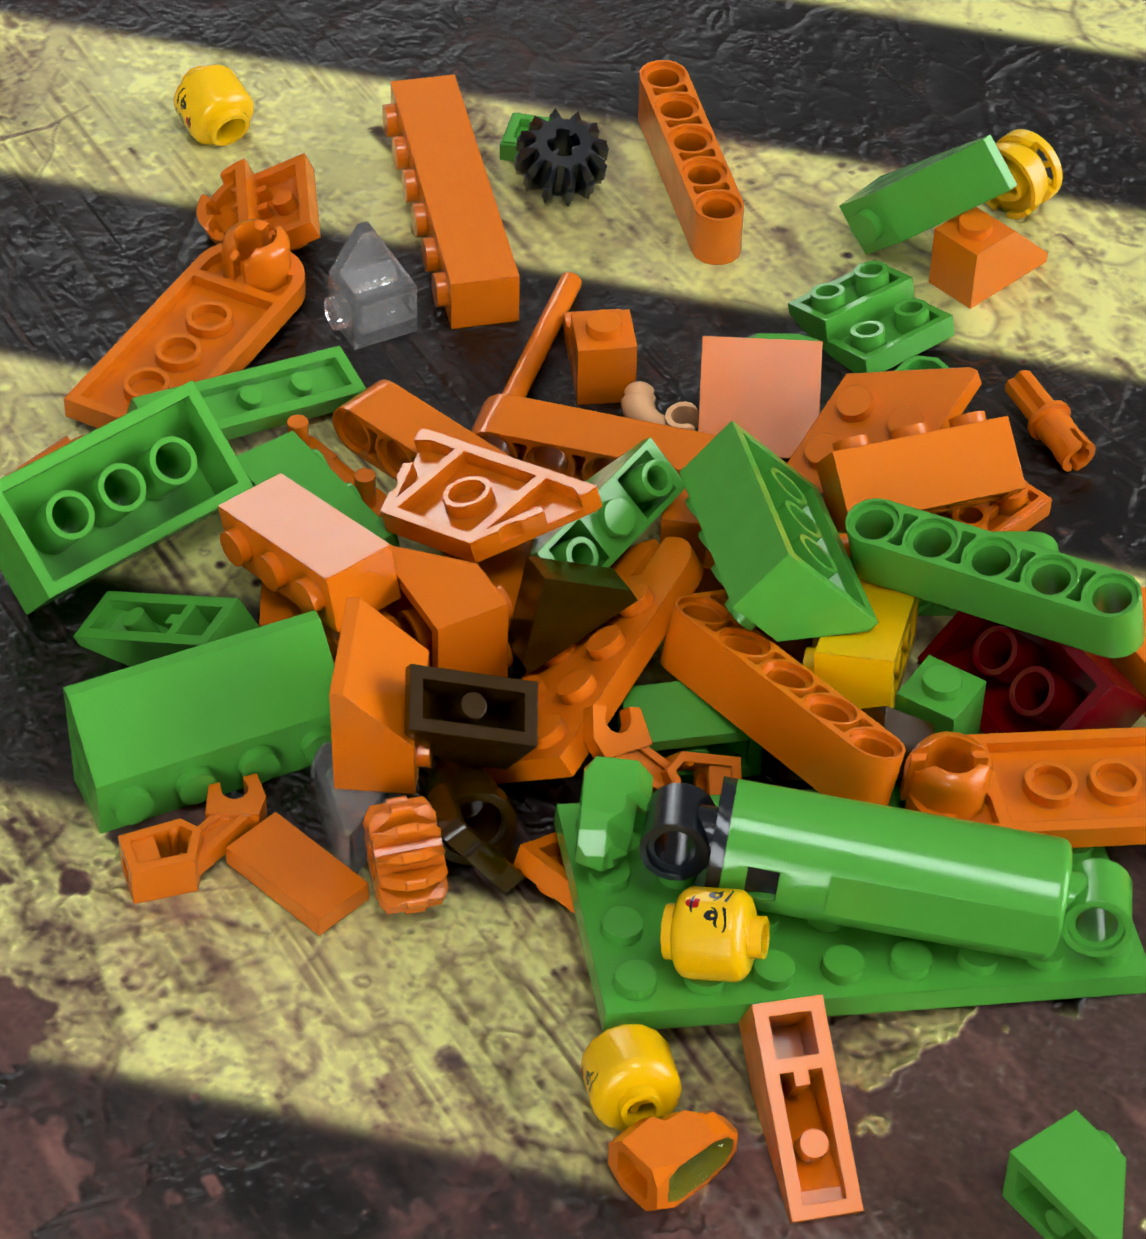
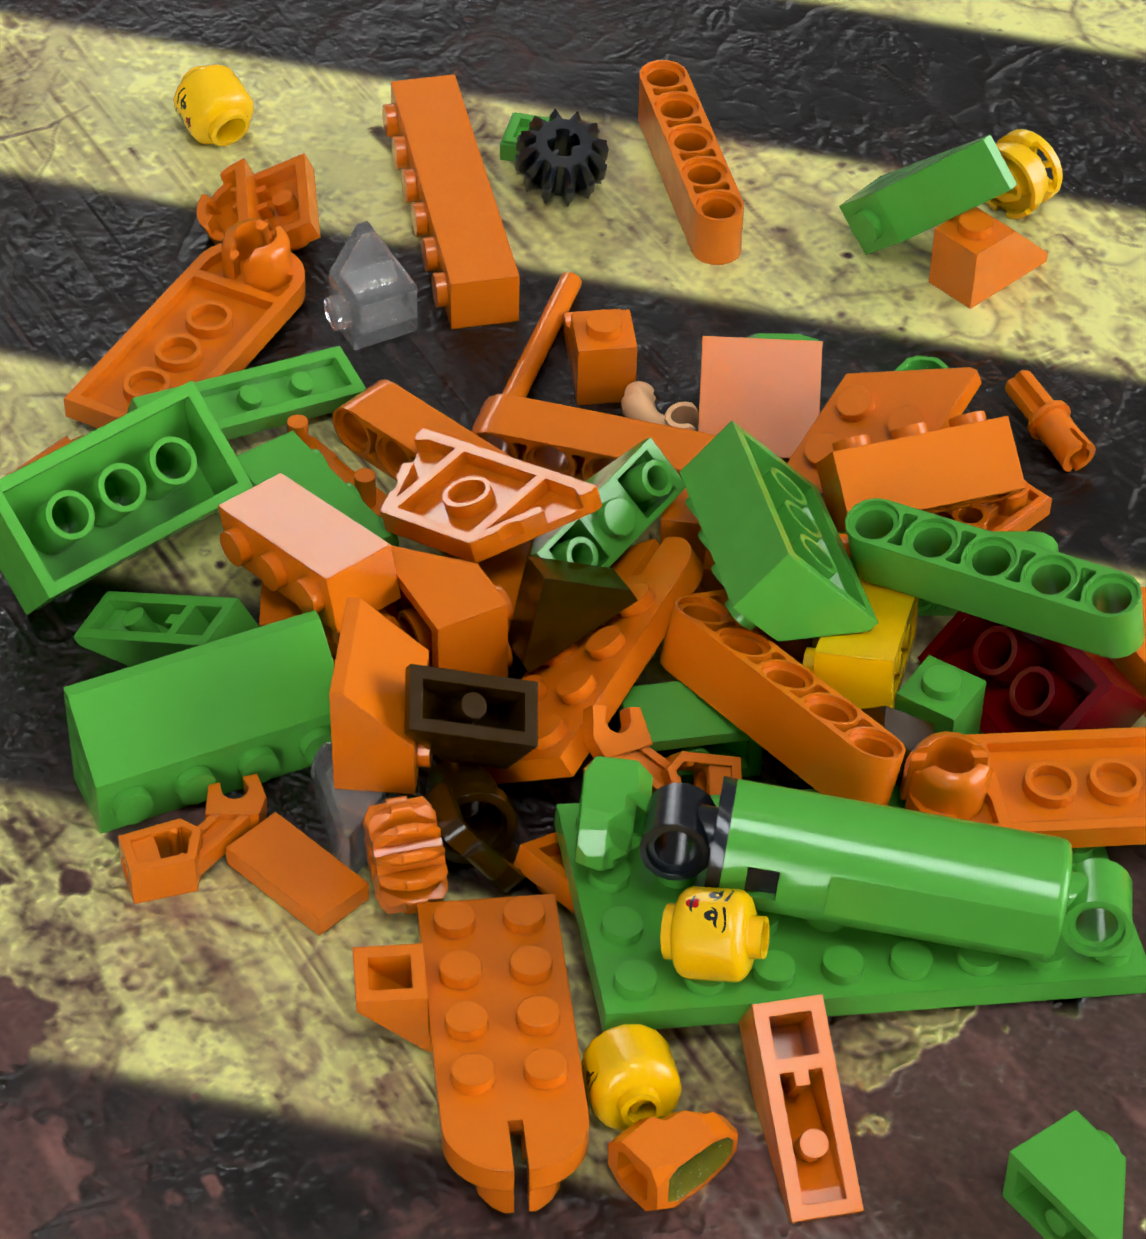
bright green slope [788,260,955,373] -> none
none -> orange slope [352,943,431,1052]
none -> orange plate [417,894,589,1214]

